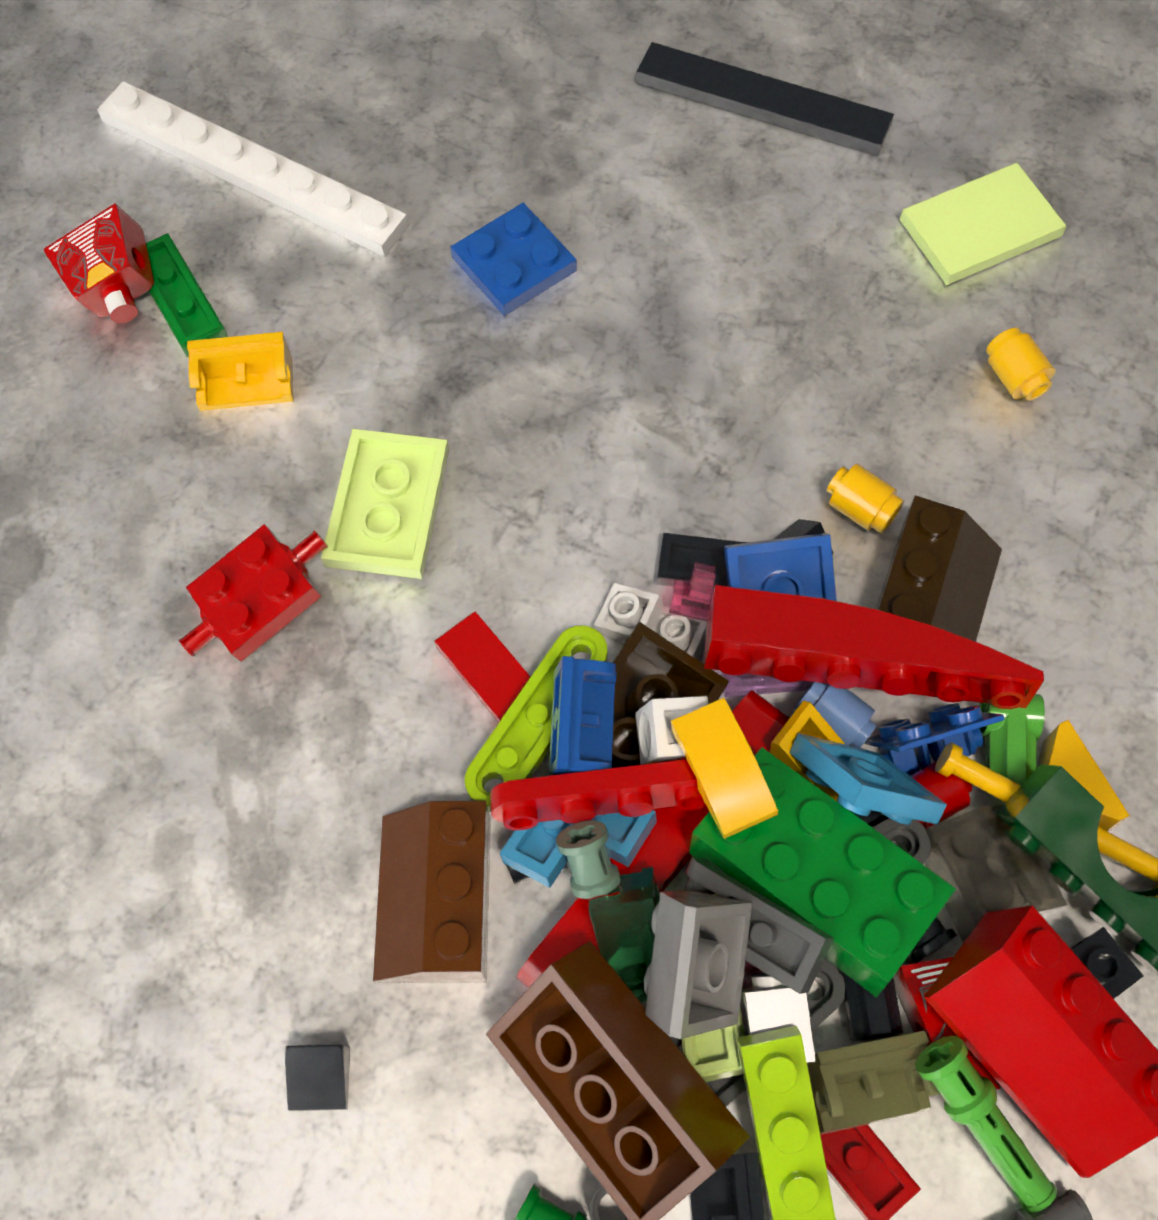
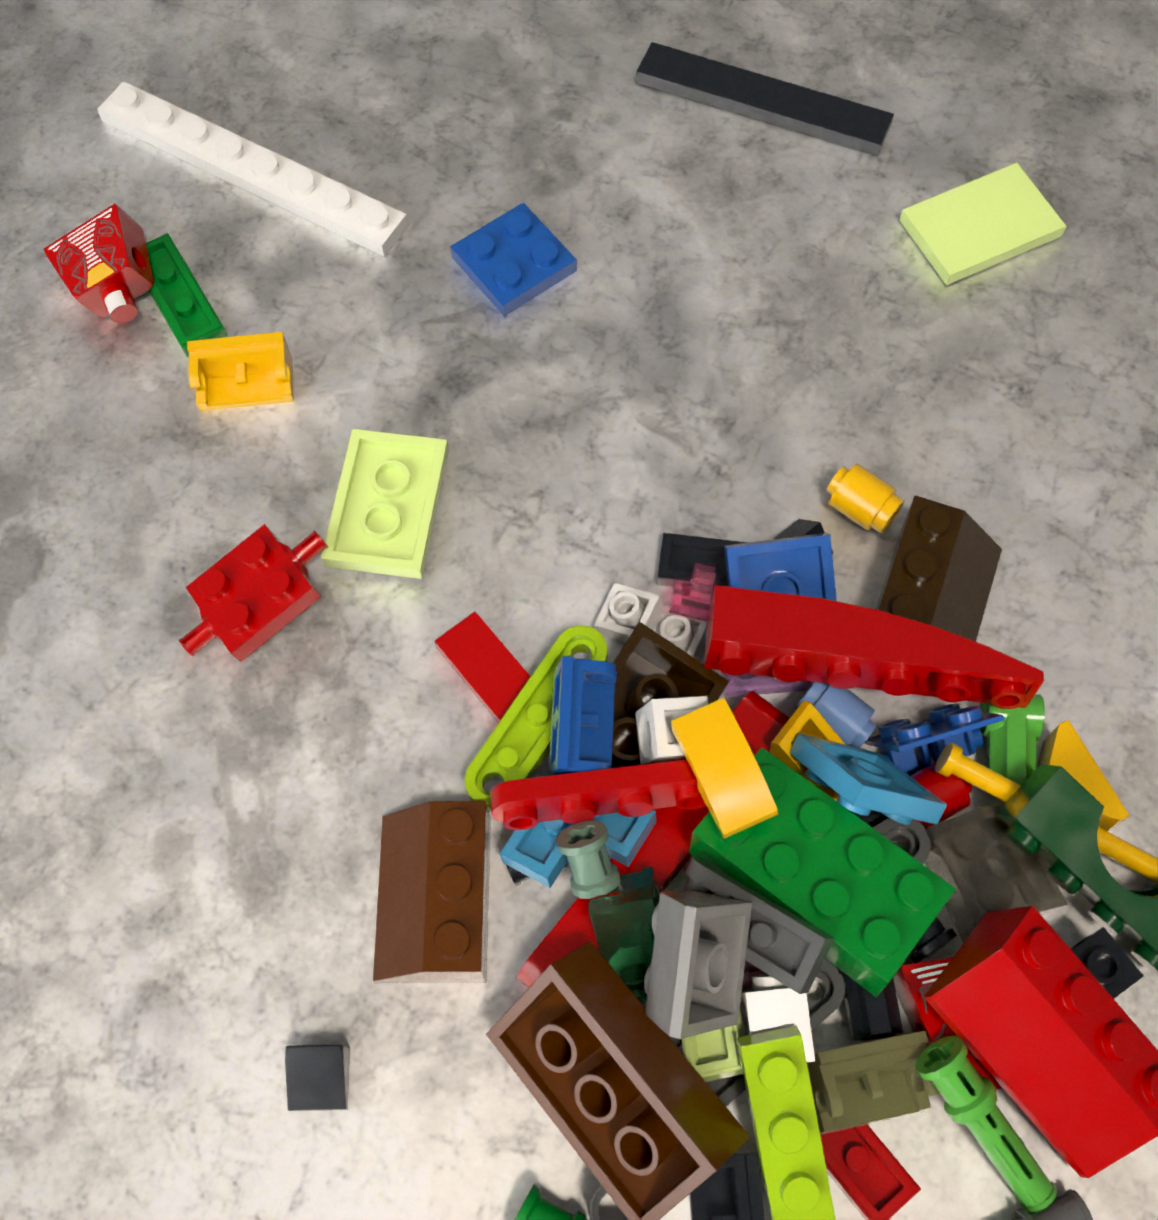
yellow brick [986,327,1056,401] -> none

